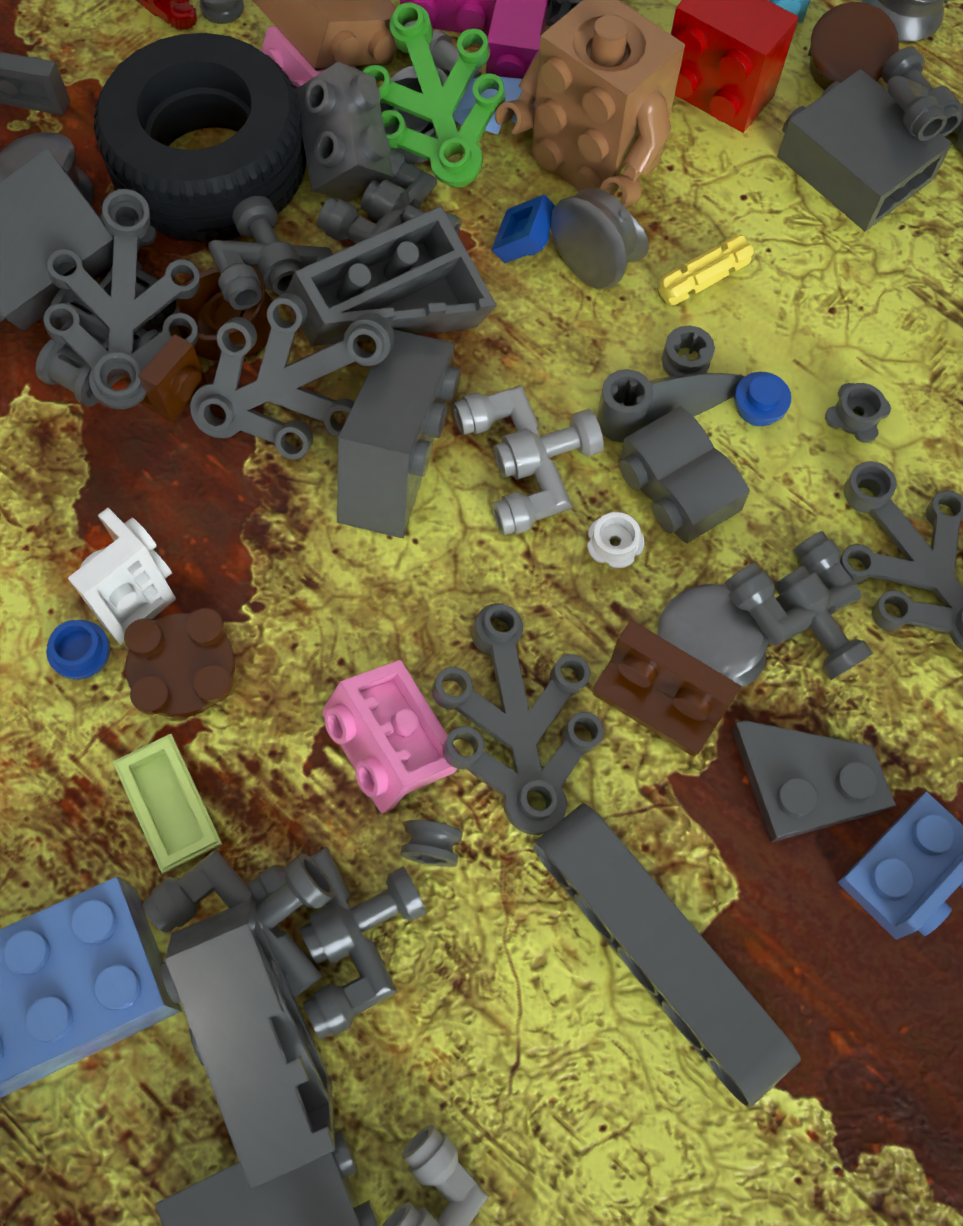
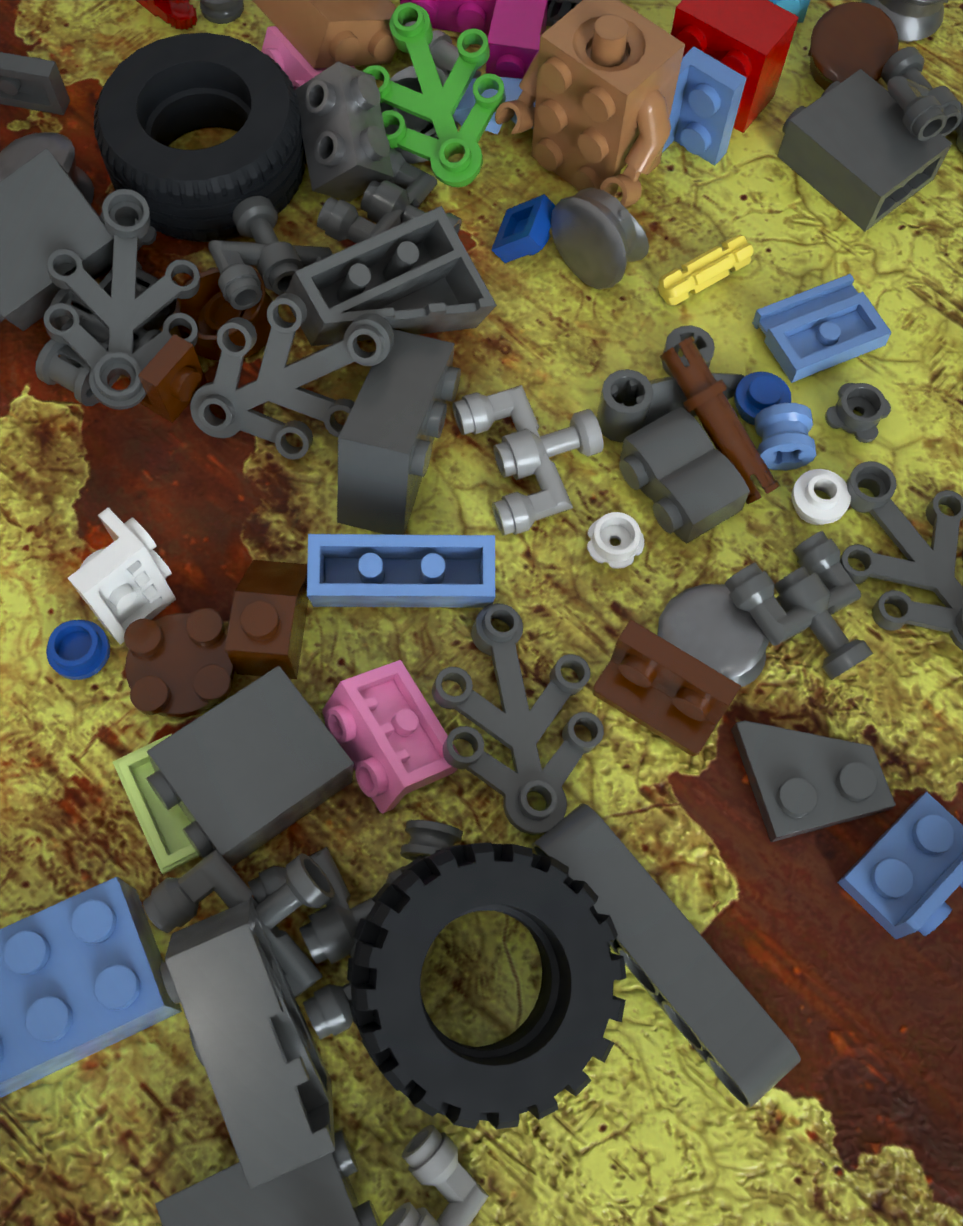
none -> dark grey brick [146,665,354,867]
none -> reddish brown slope [224,560,309,679]
none -> medium blue brick [307,534,495,608]
none -> black tyre [347,842,626,1130]
none -> reddish brown pin [660,336,780,504]
none -> medium blue bracket [662,46,746,166]
none -> medium blue plate [752,274,892,383]
none -> medium blue wheel [755,403,816,471]
none -> white plate [791,469,851,525]

